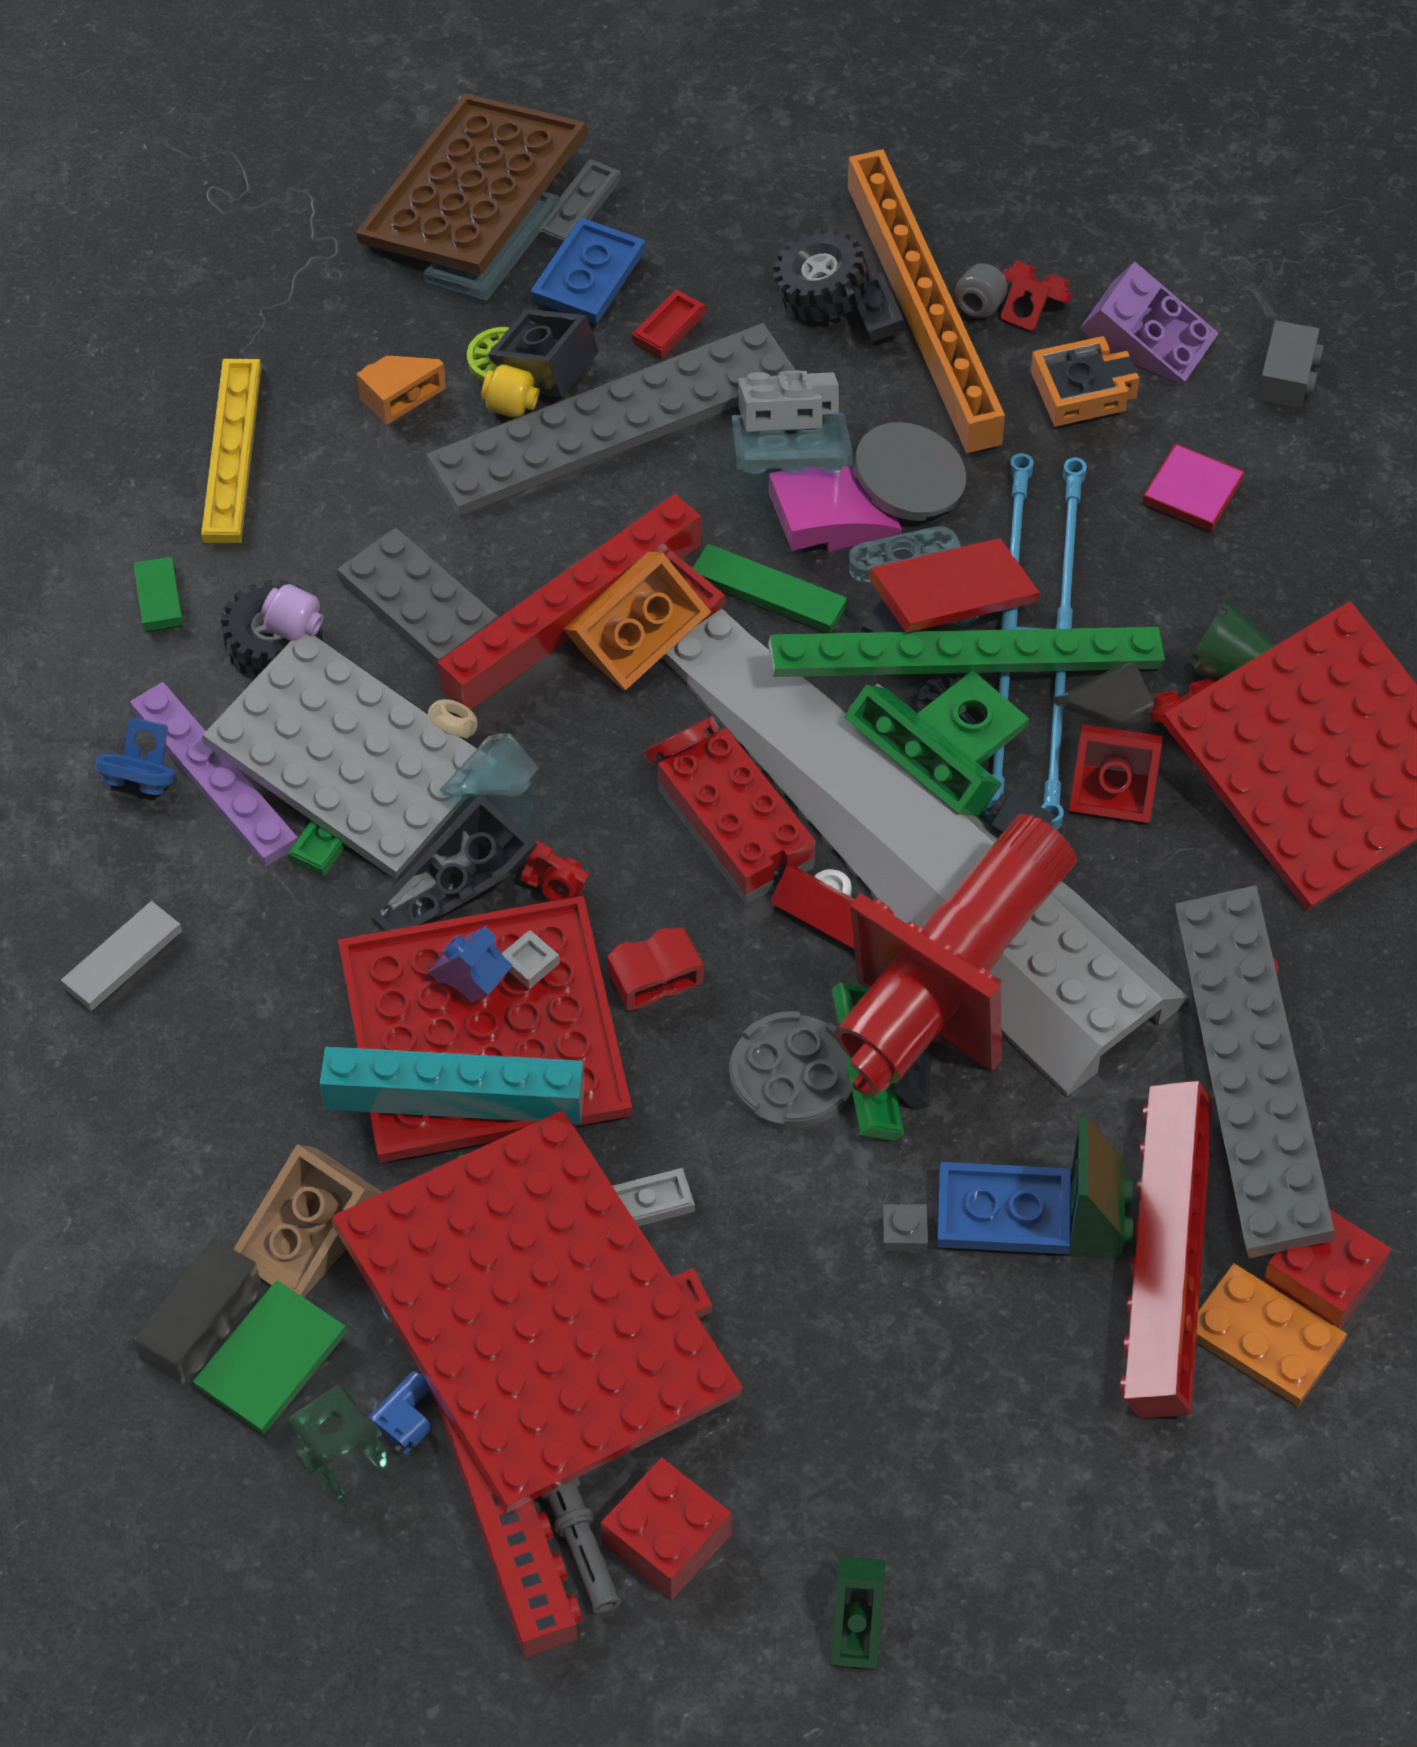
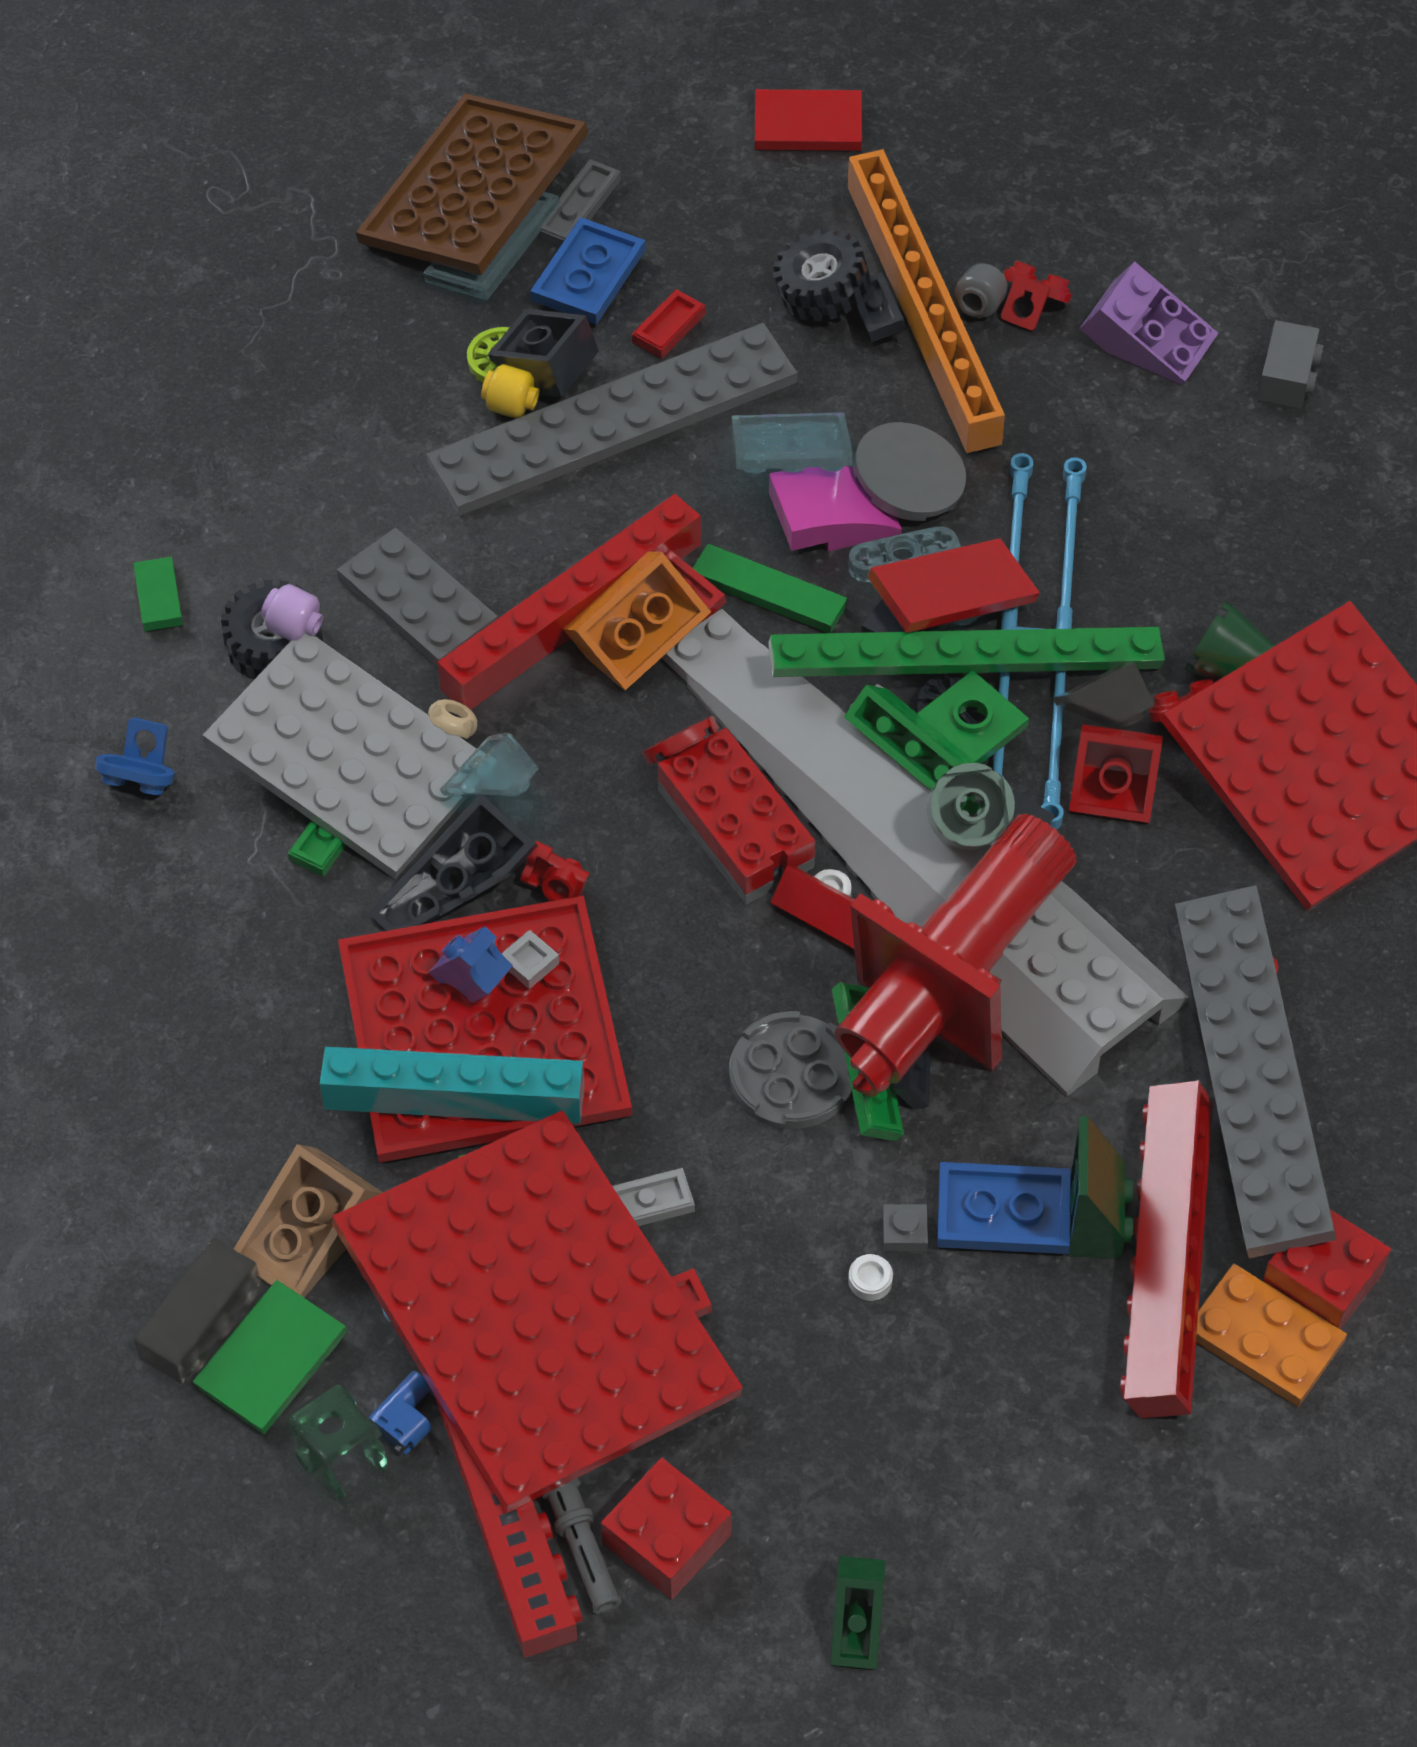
light grey tile [61,901,182,1011] -> none
medium lavender plate [130,682,298,867] -> none
yellow tile [201,359,261,543] -> none
orange slope [356,356,446,425] -> none
red brick [607,927,704,1010] -> none
light grey piece [738,371,839,432] -> none
piece [1031,336,1139,427] -> none
dark pink tile [1142,443,1245,532] -> none
none -> red tile [755,89,862,151]
none -> white tile [848,1254,893,1301]
none -> sand green brick [927,763,1015,851]

